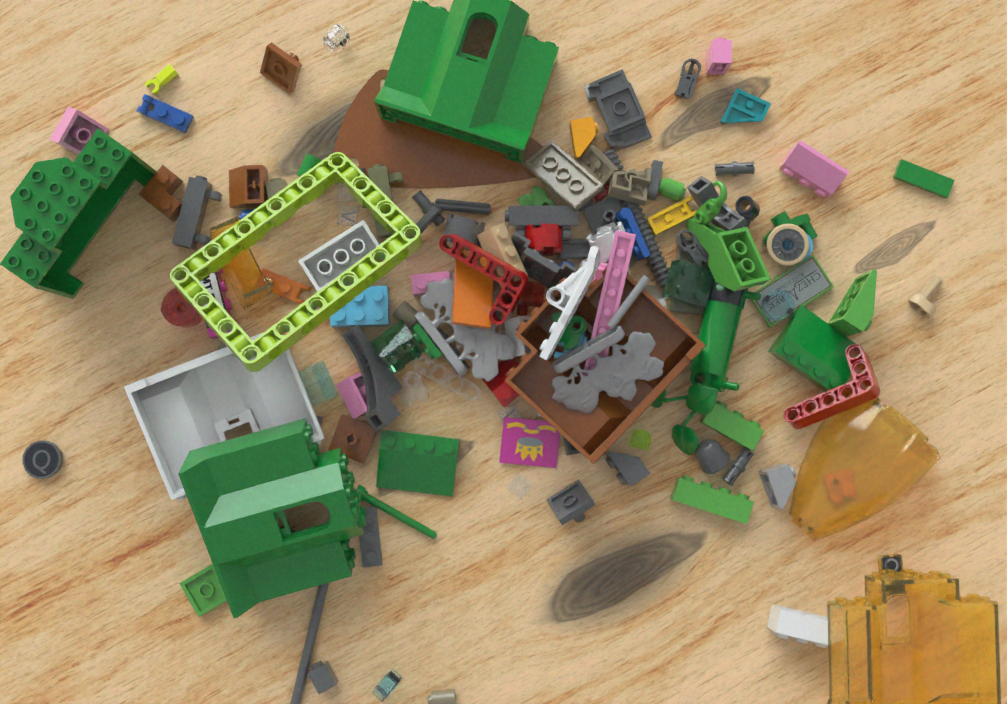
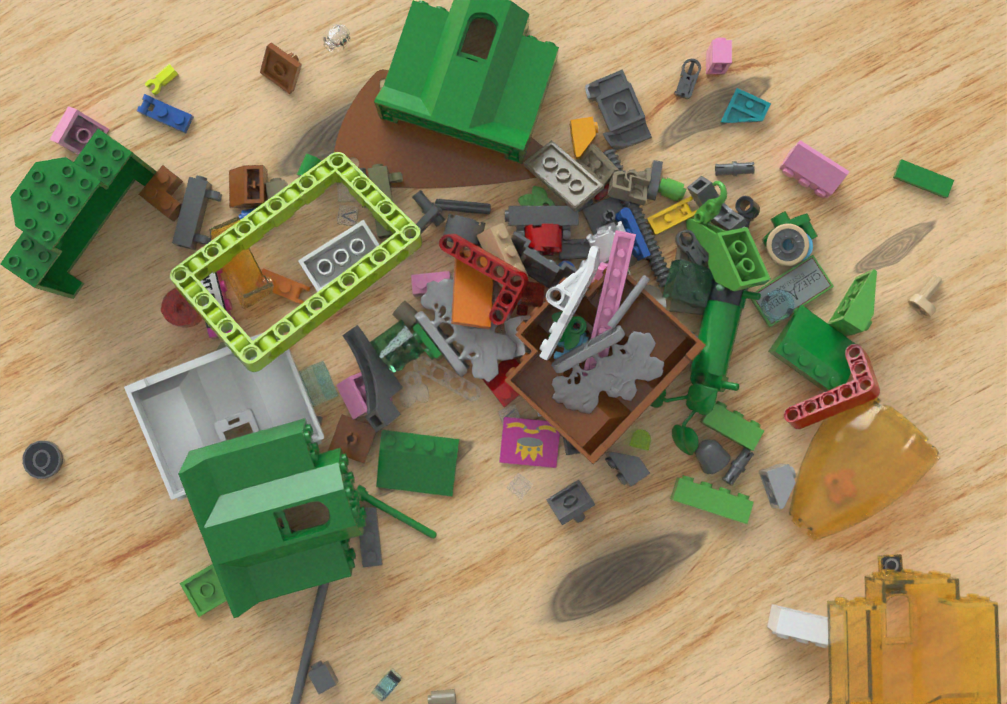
medium azure brick [330,286,390,328] -> none

